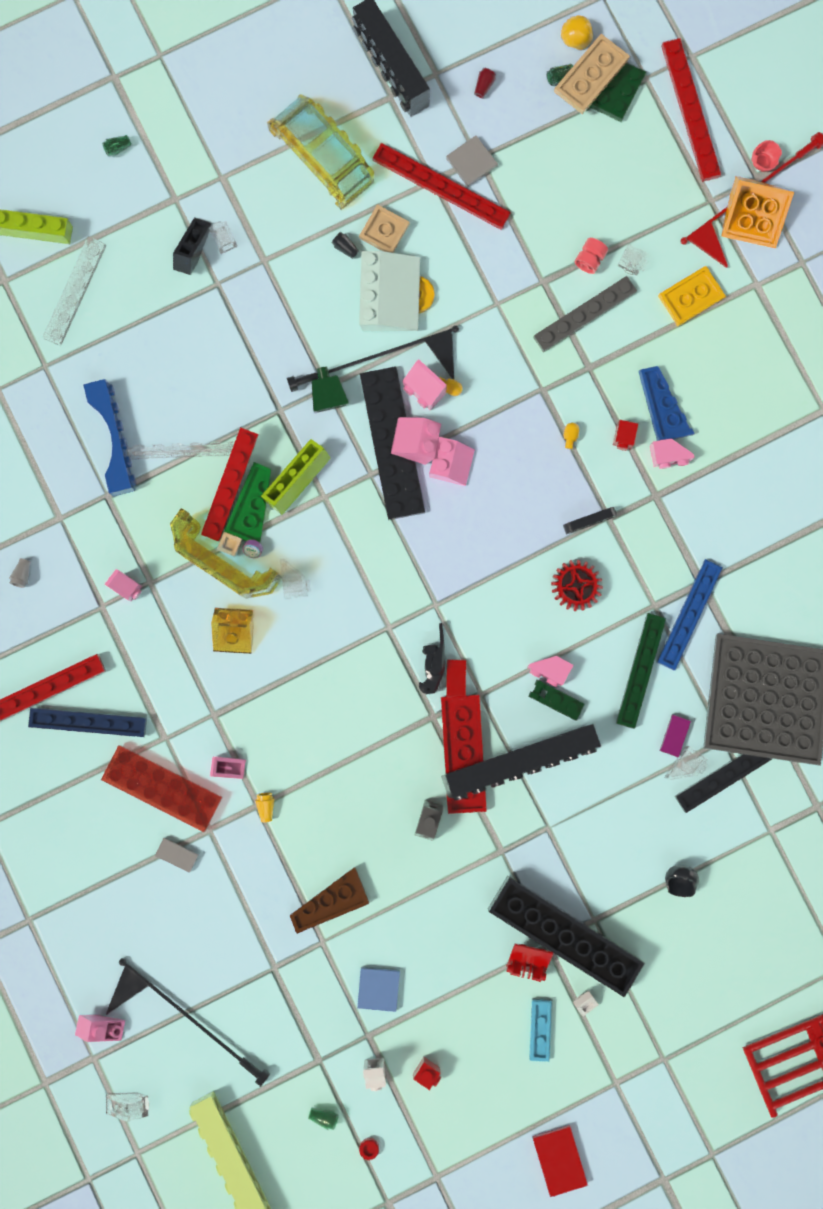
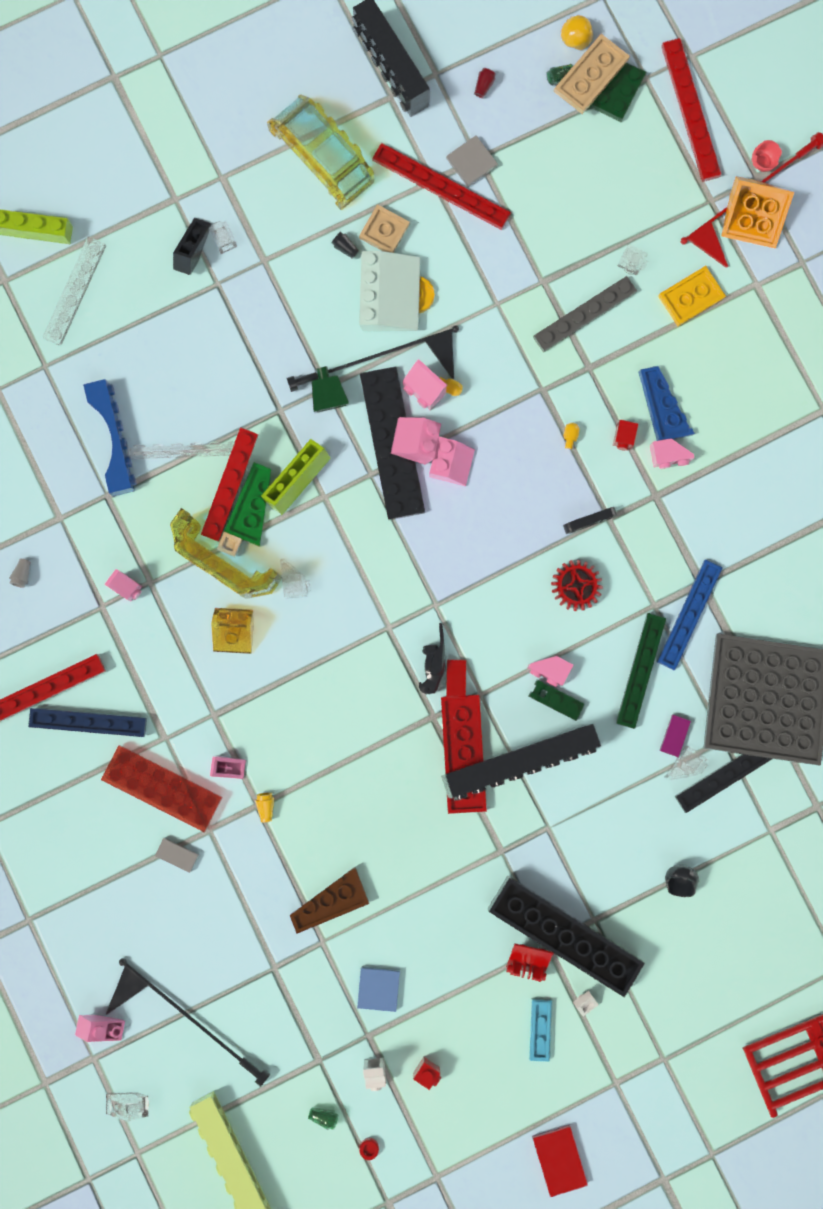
clear green cone [102,135,131,157] -> none
tile [243,540,263,558] -> none
dark grey torso [414,800,443,841] -> none
coral wheel [574,238,608,274] -> none

